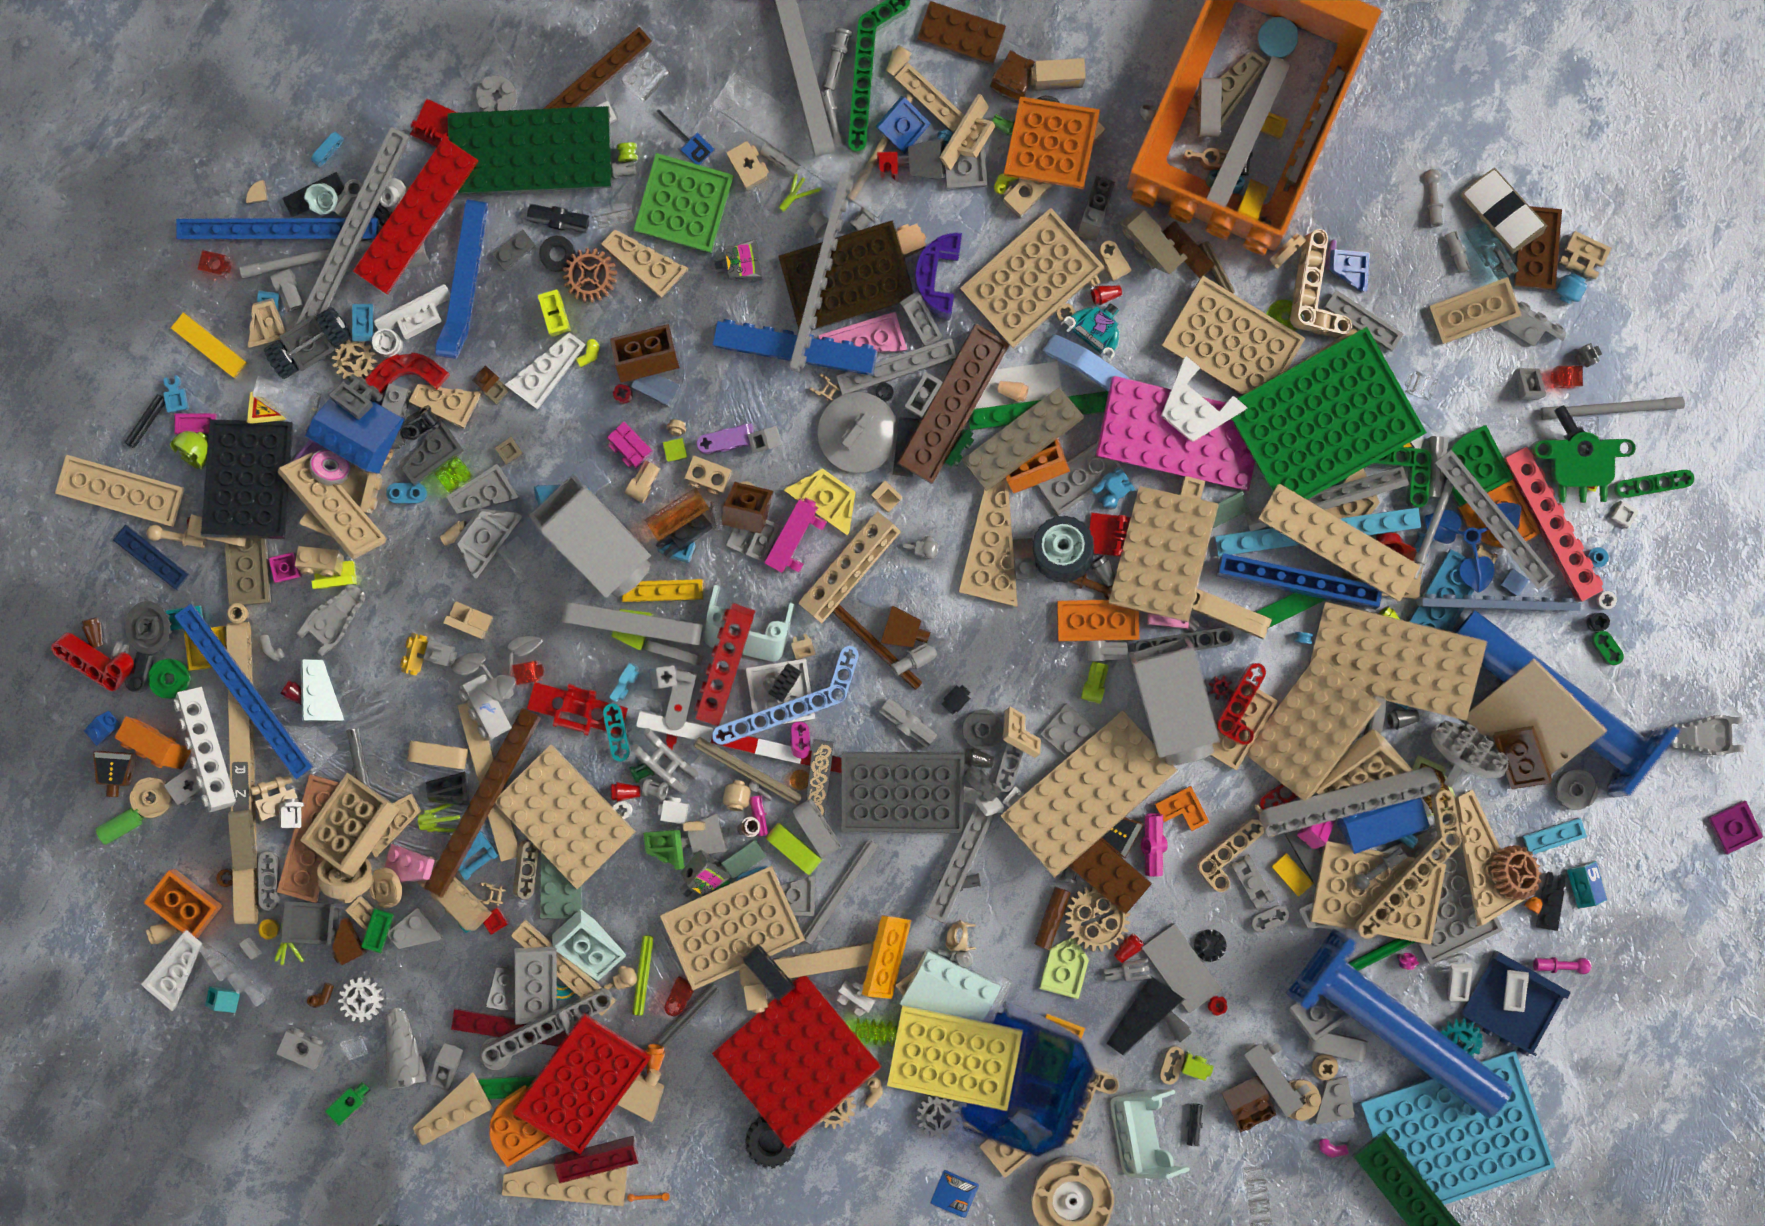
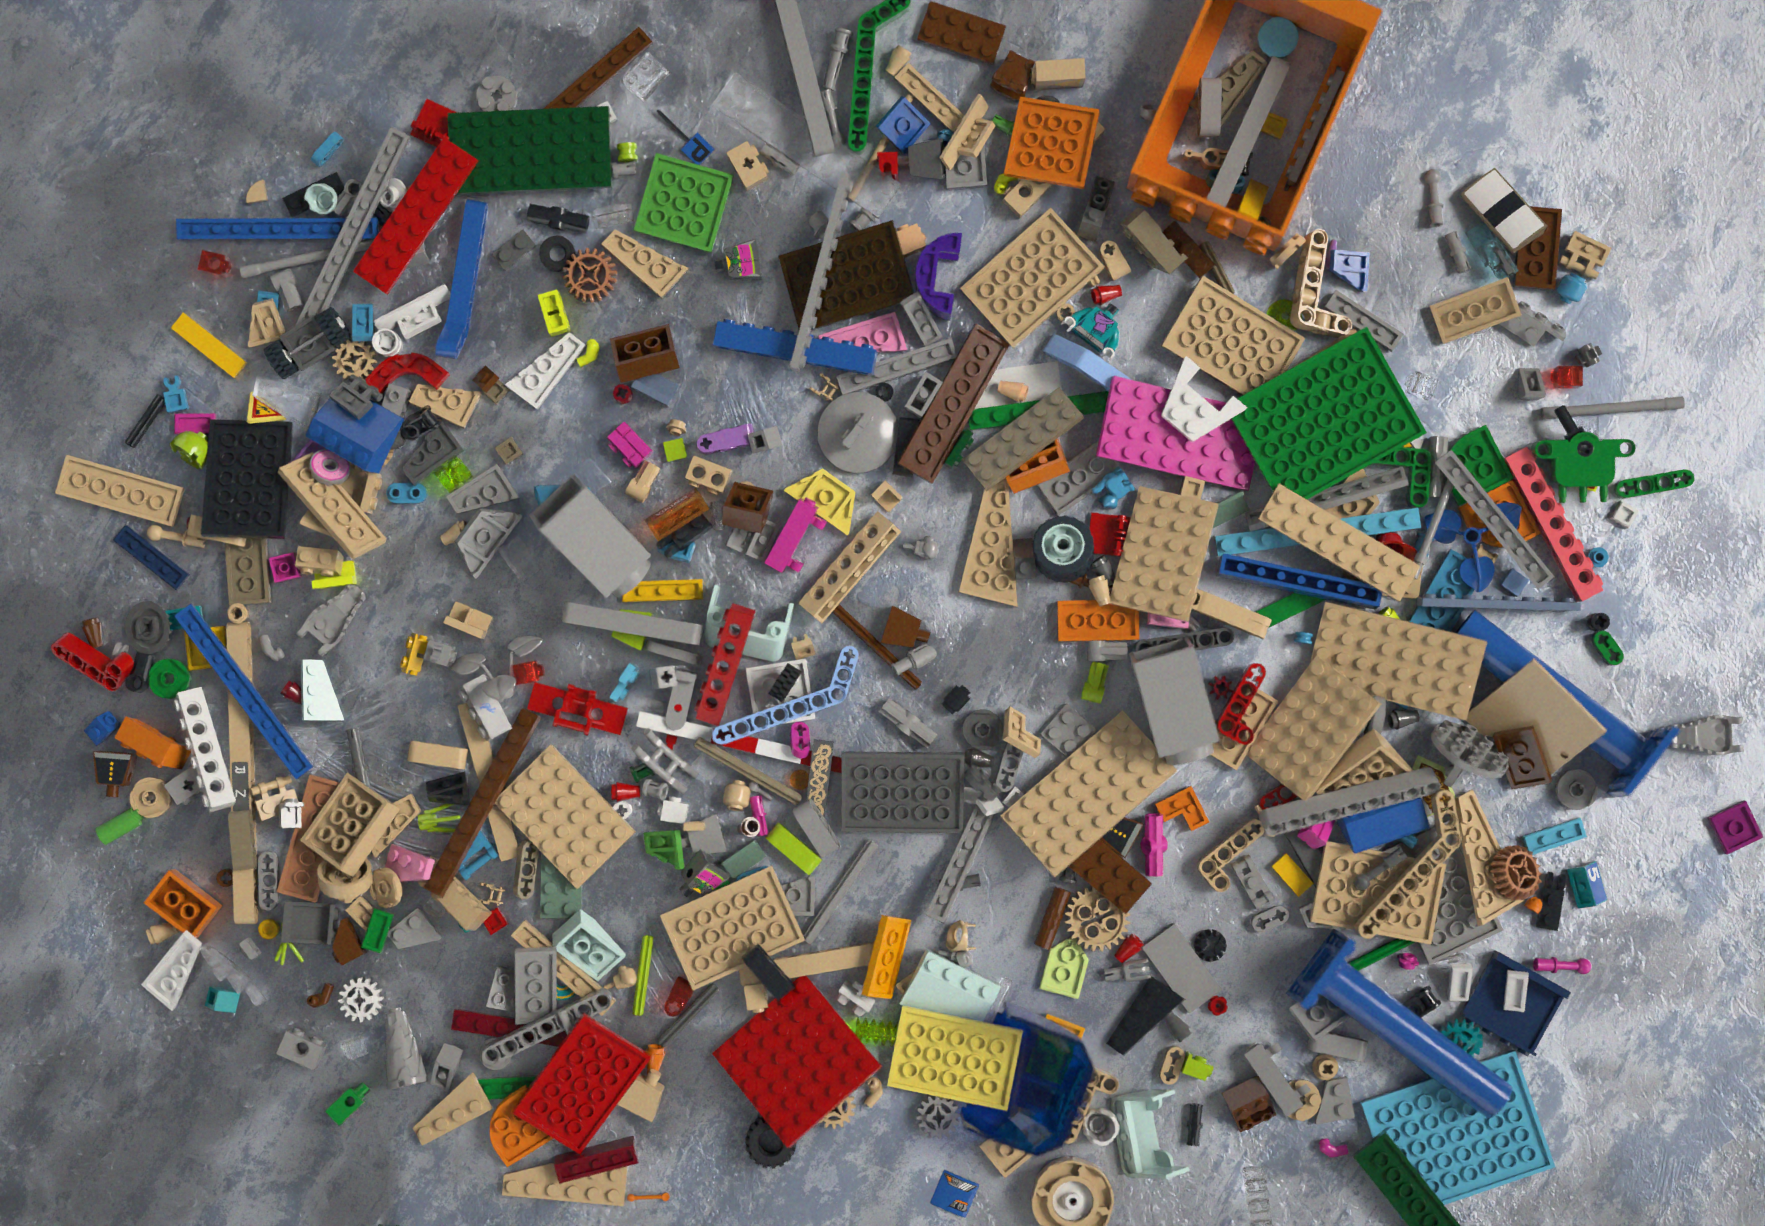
teal beam [603,703,630,762] -> none
lime plant [778,174,822,212] -> none
white bush [1596,591,1617,610] -> none
none -> white hair [1082,1108,1119,1146]
none -> tan cone [1088,575,1111,606]
none -> black piece [1403,986,1441,1018]

